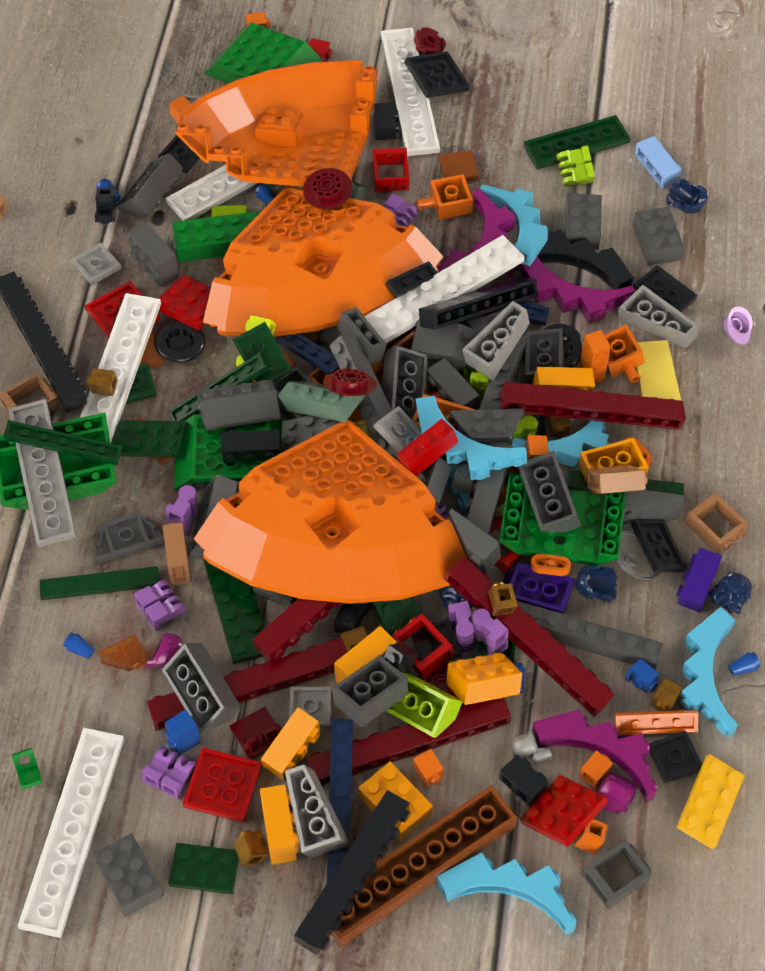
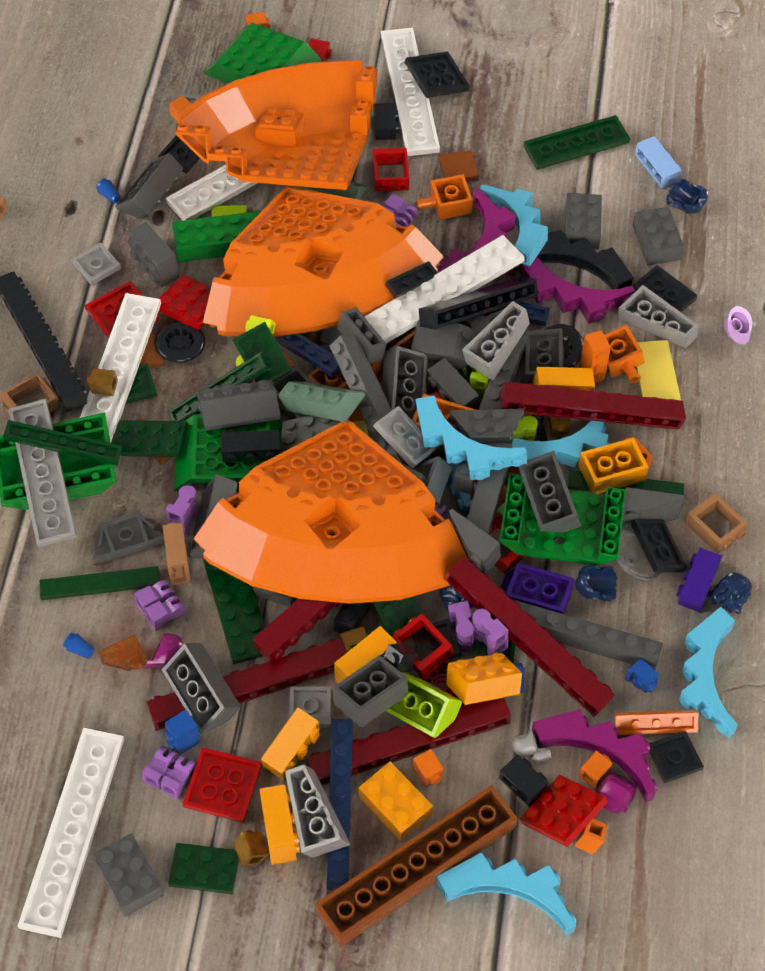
green bracket [11,748,42,790] -> none
black brick [94,188,116,224] -> none
dark red hinge [229,707,282,759] -> none
blue cone [255,183,276,205] -> none
black brick [294,790,411,956] -> none
dark red wheel [303,168,352,209] -> none
dark red wheel [323,368,377,396] -> none
red brick [397,418,458,476] -> none
dark red plate [413,27,446,54] -> none
pearl gold brick [488,582,518,616] -> none
orange brick [524,435,549,460] -> none
orange plate [531,554,571,576] -> none
lime legs [556,146,595,186] -> none
dark grey window [582,840,652,909] -> none
window [587,465,648,494] -> none
pearl gold brick [651,678,683,711] -> none
yellow plate [676,754,745,849] -> none
blue cone [728,652,761,676] -> none

